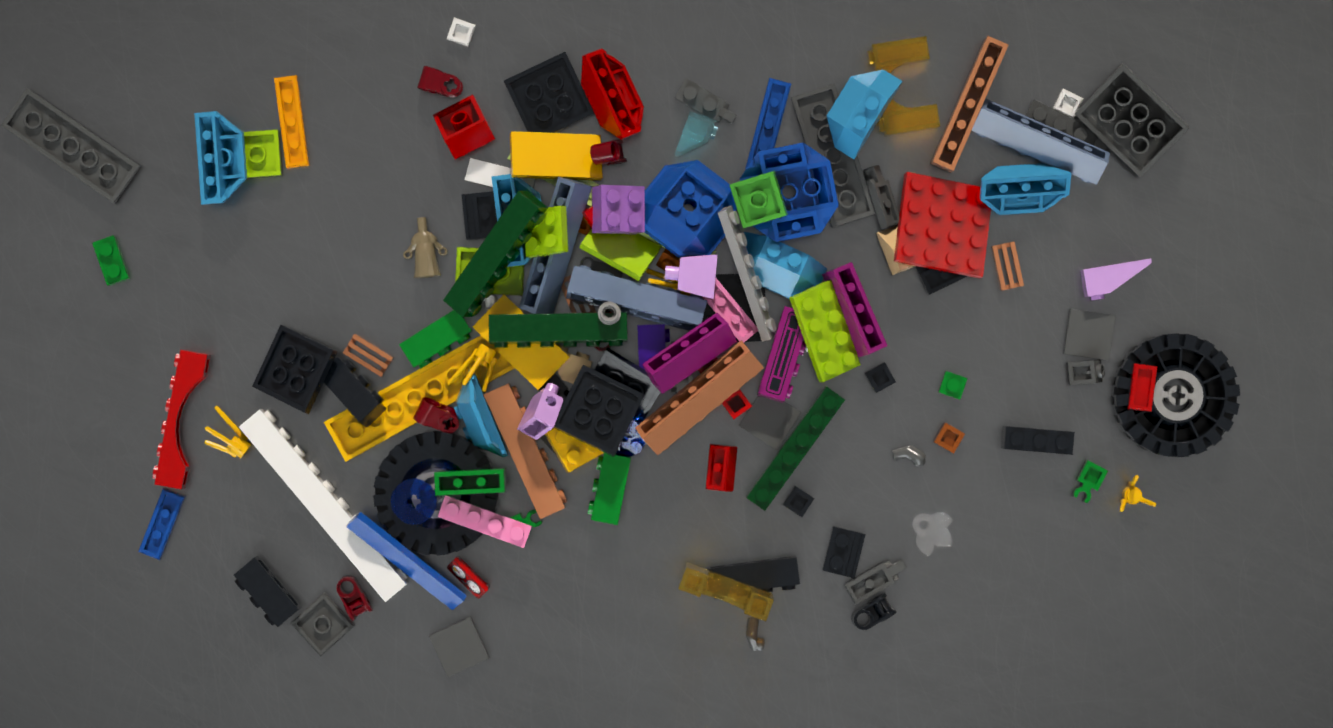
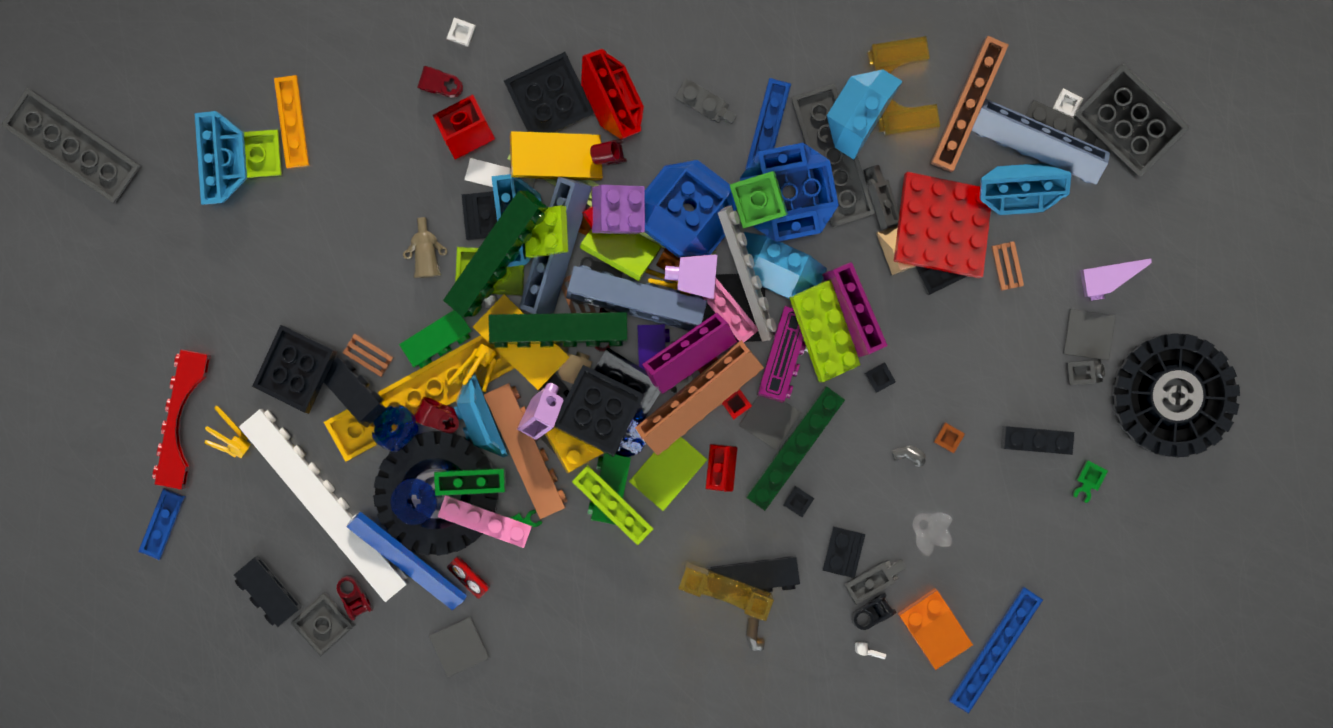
green plate [92,235,130,286] -> none
light grey plate [598,302,621,325] -> none
clear light blue slope [675,111,718,157] -> none
green plate [938,371,968,400] -> none
yellow plant [1120,475,1157,512] -> none
red tile [1127,363,1157,412] -> none
none -> clear blue plate [372,405,418,452]
none -> lime plate [572,465,654,545]
none -> lime tile [629,437,708,511]
none -> white hand [855,641,886,659]
none -> orange slope [897,588,973,670]
none -> blue tile [949,587,1043,714]

